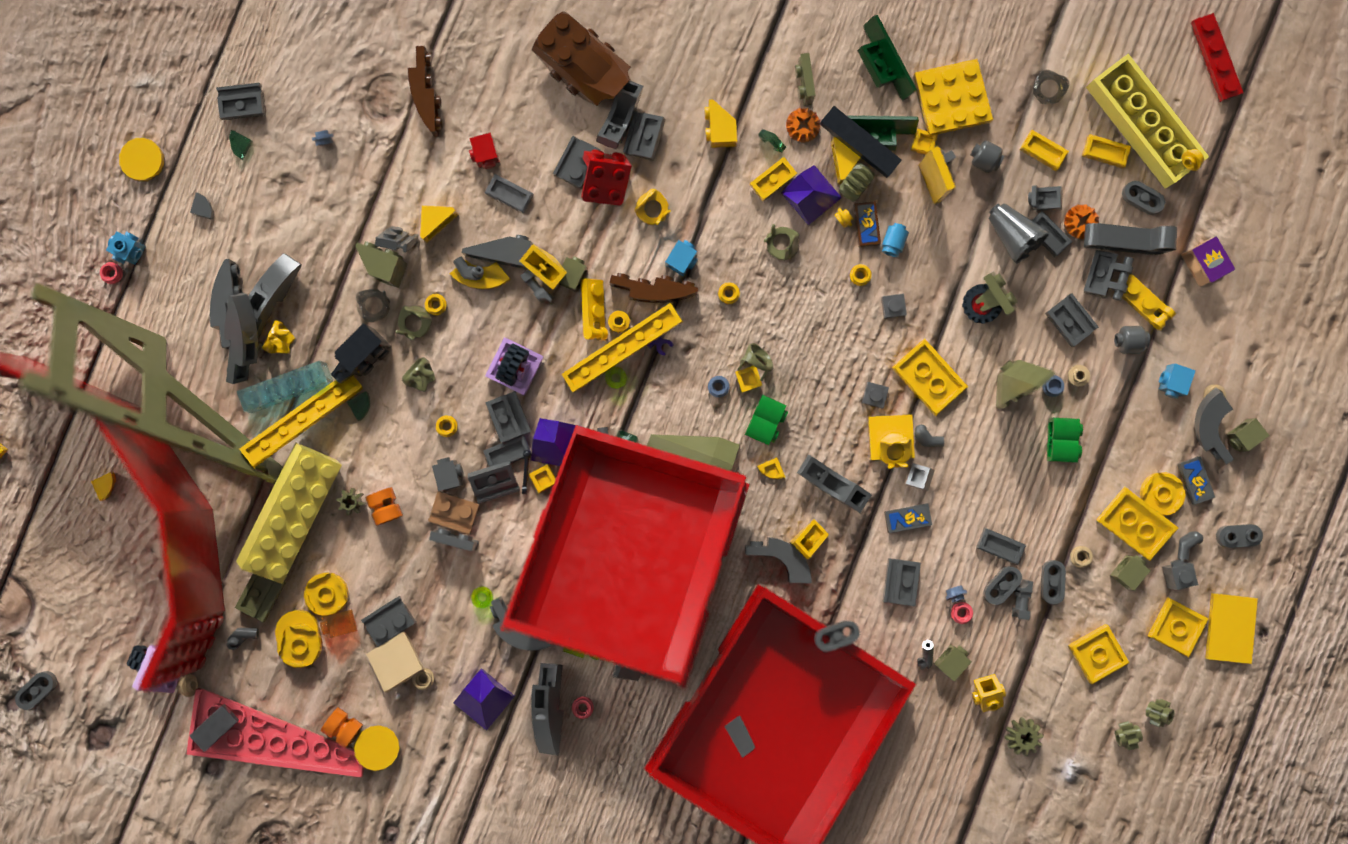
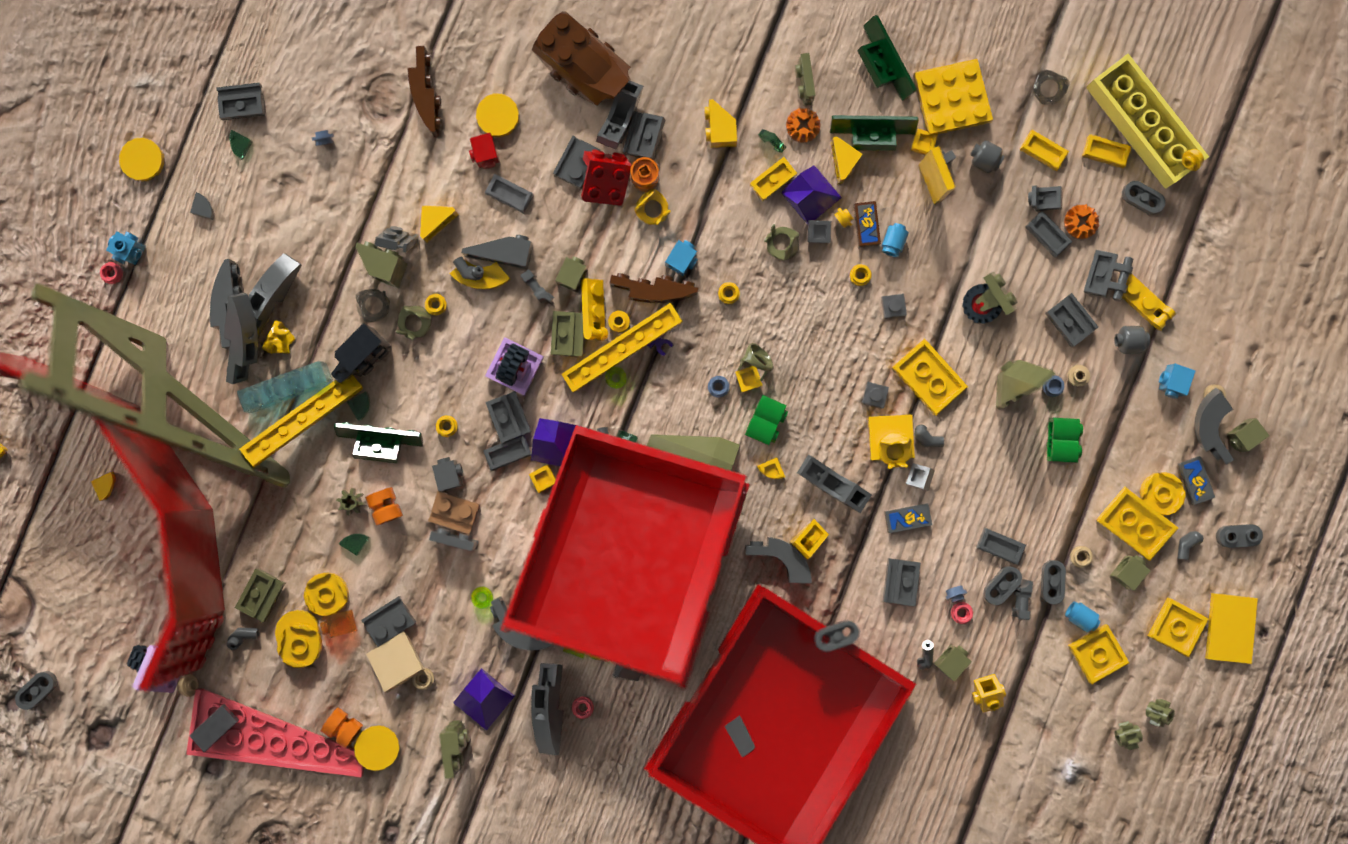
light yellow brick [236,443,342,584] -> none
olive piece [402,357,435,392] -> none
dark grey plate [468,460,520,504] -> none
yellow slope [519,244,567,289] -> none
black hinge [522,450,532,494] -> none
black tile [819,106,902,178] -> none
olive gear [839,163,875,202] -> none
dark grey cone [989,203,1049,264] -> none
olive gear [1004,717,1044,756] -> none
dark grey beam [1084,223,1177,255] -> none
dark grey brick [1162,559,1198,590] -> none
piece [1181,236,1235,287] -> none
red plate [1191,13,1244,102] -> none
none -> bracket [334,422,424,464]
none -> clear green tile [339,534,370,556]
none -> olive plate [439,720,470,779]
none -> yellow tile [476,93,519,138]
none -> olive plate [551,311,584,357]
none -> orange wheel [630,157,659,192]
none -> flat silver plate [807,220,831,243]
none -> dark azure brick [1065,601,1100,633]

